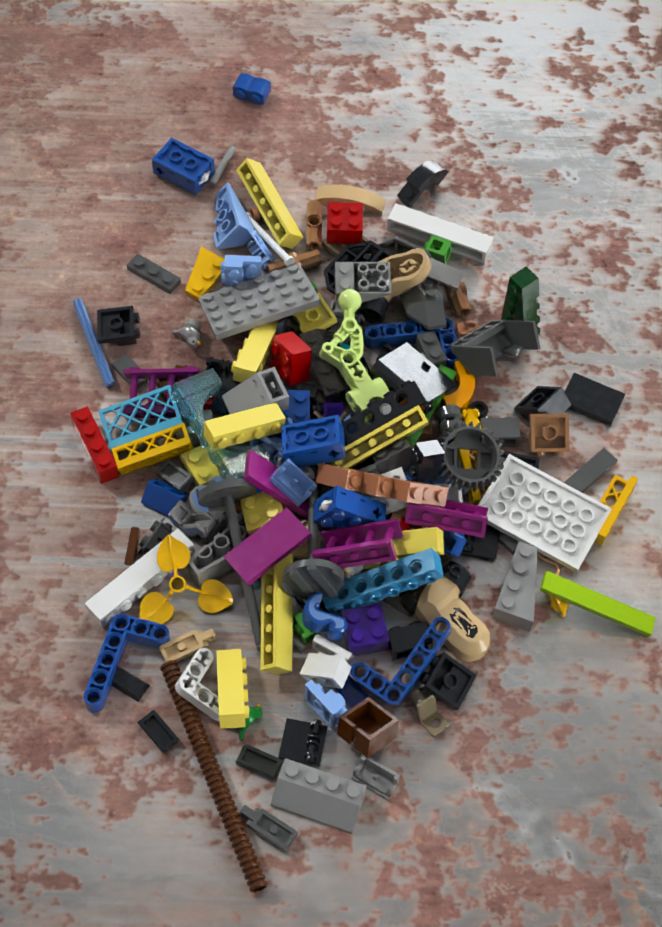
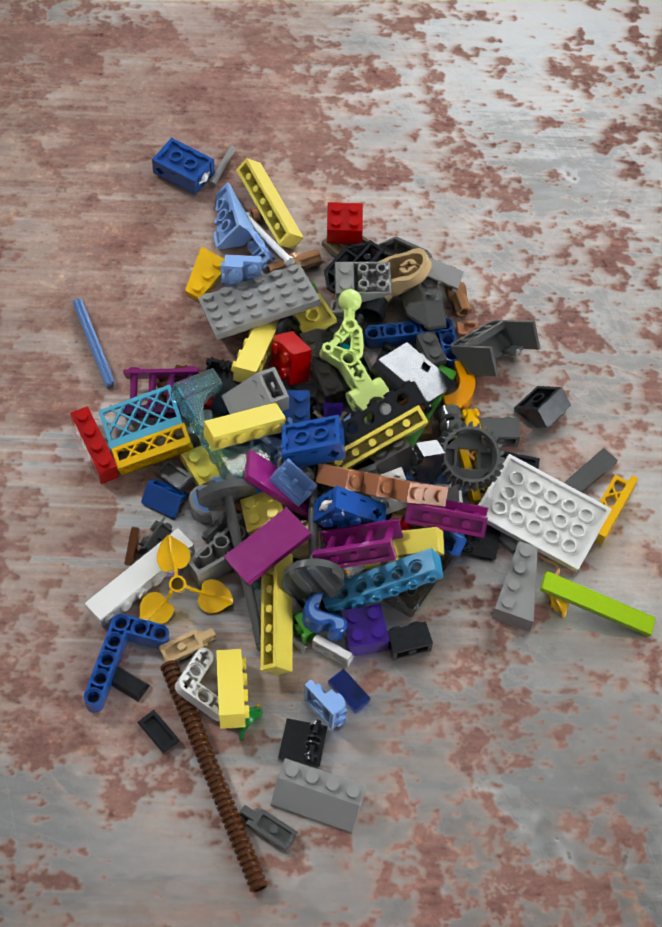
black plate [97,306,140,346] -> none
dark grey tile [111,353,149,388] -> none
dark grey plate [127,253,181,294] -> none
light grey animal [168,501,216,537] -> none
light grey animal [172,319,201,349] -> none
blue brick [233,73,271,105] -> none
pearl dark grey tile [236,744,283,781] -> none
white brick [300,652,352,689] -> none
medium nougat piece [306,200,322,250] -> none
tan slope [315,185,386,214] -> none
reddish brown piece [337,697,399,758] -> none
blue beam [350,617,452,706] -> none
light grey hinge [351,755,400,800] -> none
white brick [387,203,494,263] -> none
black arch [397,160,449,207] -> none
dark tan bracket [409,690,449,736] -> none
tan piece [415,561,490,662] -> none
black plate [419,652,477,710] -> none
bright green brick [424,235,452,264] -> none
black tile [469,401,488,420] -> none
dark green wedge [501,266,540,334] -> none
medium nougat plate [529,413,569,456] -> none
black tile [565,373,625,425] -> none

